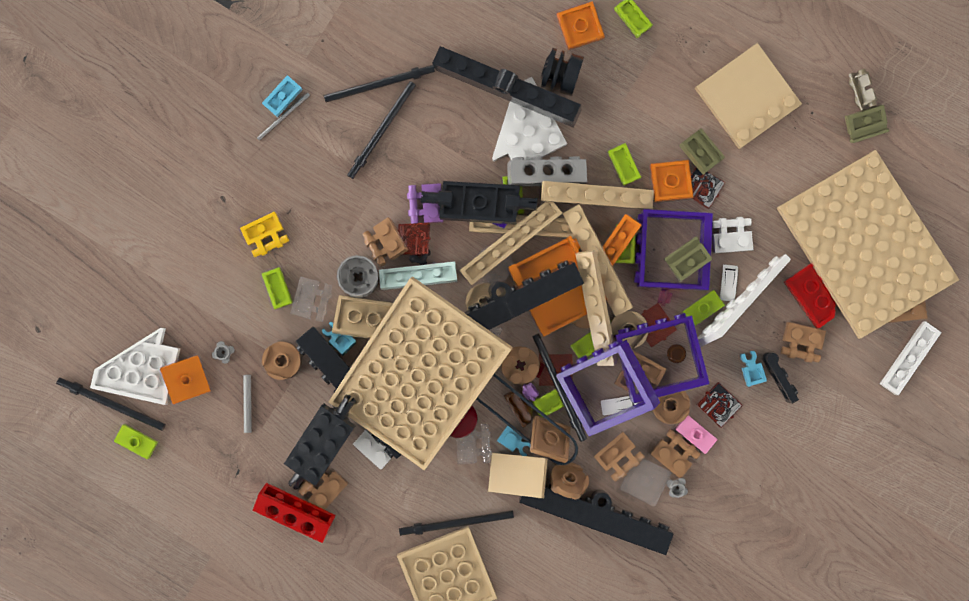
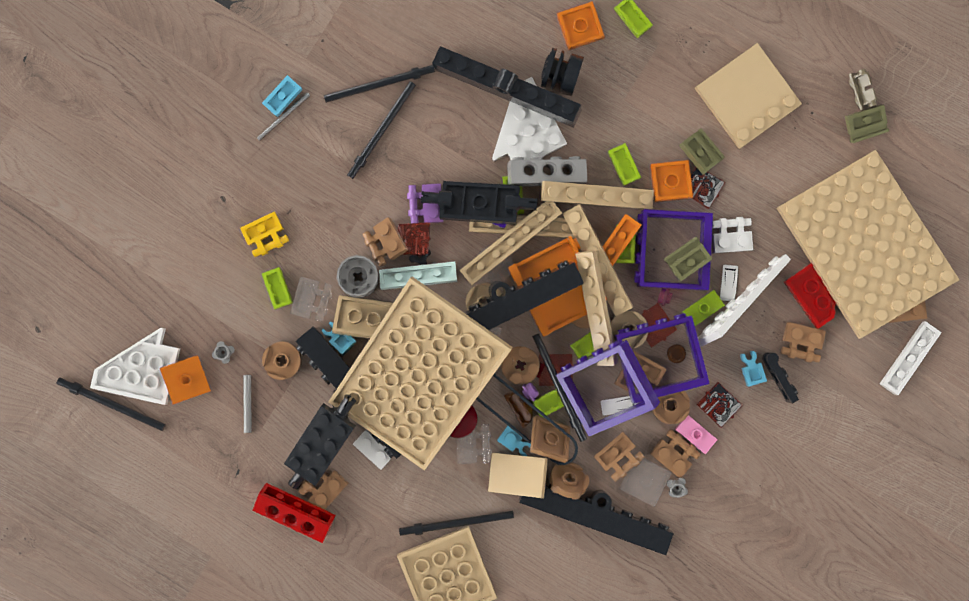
lime plate [114,424,158,459] -> none

